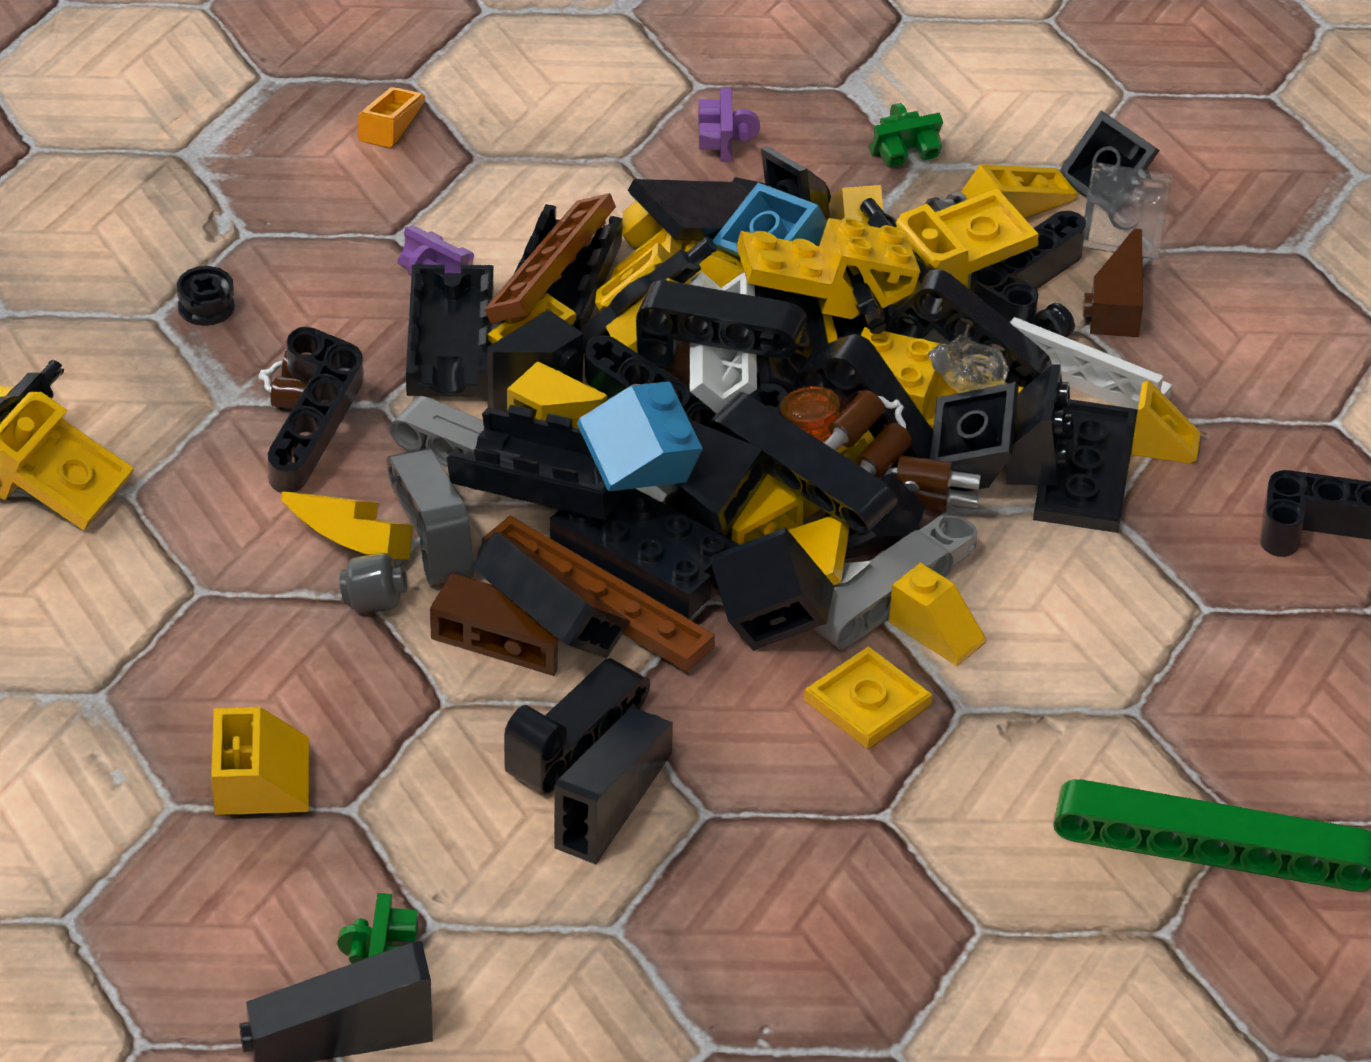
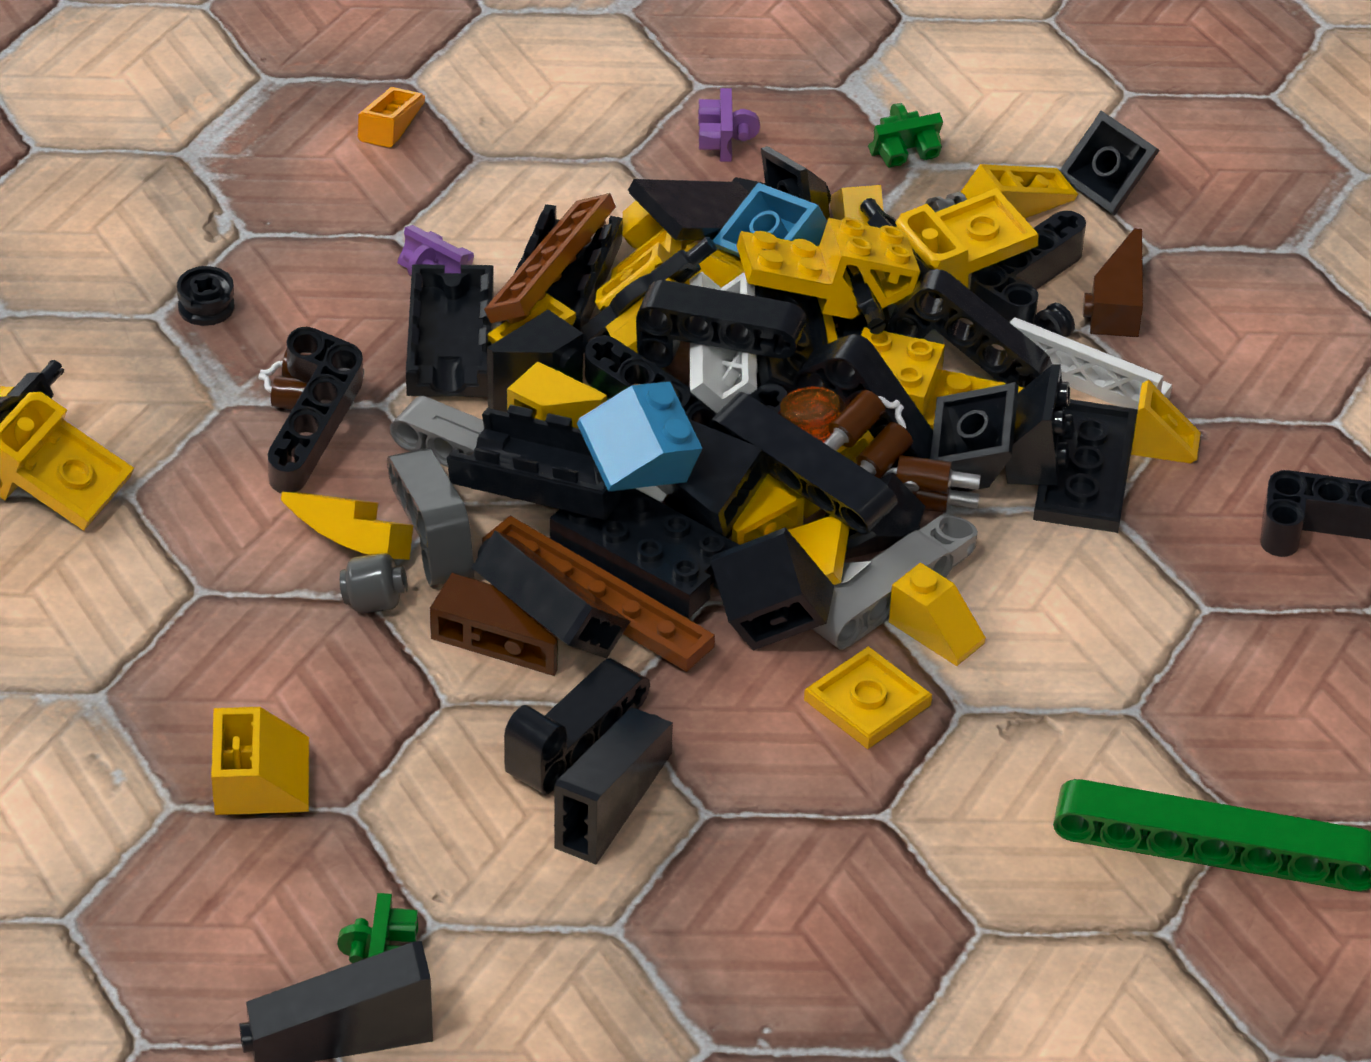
clear hair [928,334,1008,393] -> none
clear slope [1083,162,1173,260] -> none

